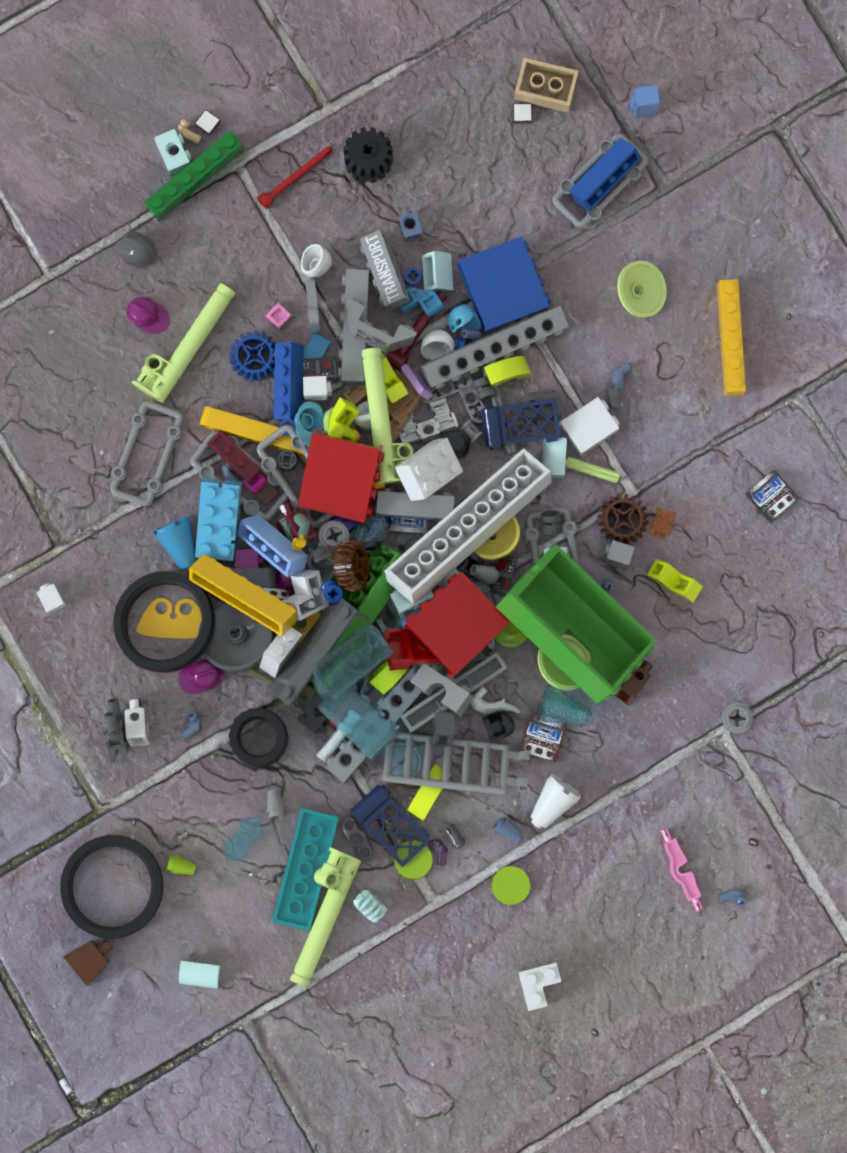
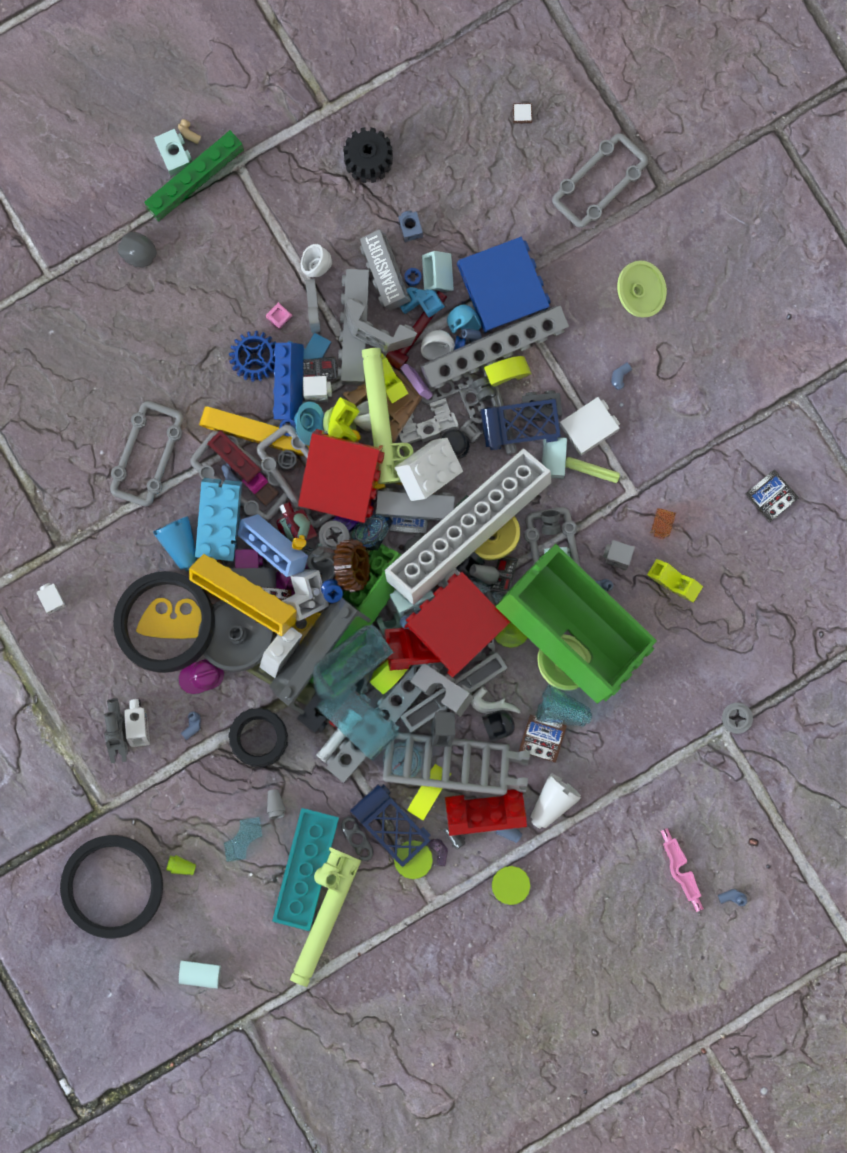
reddish brown torso [64,939,113,986] -> none
magenta piece [127,297,169,334] -> none
yellowish green piece [132,283,236,403] -> none
white tile [194,109,221,136] -> none
red piece [257,147,332,209] -> none
light aqua gear [353,890,387,922] -> none
tan brick [514,58,579,113] -> none
white brick [518,962,562,1011] -> none
blue brick [569,138,642,212] -> none
reddish brown gear [597,494,649,545] -> none
dark grey piece [606,383,620,410] -> none
reddish brown torso [614,660,653,706] -> none
medium blue piece [629,85,660,118] -> none
yellow brick [717,279,746,397] -> none
none -> red piece [445,789,527,836]

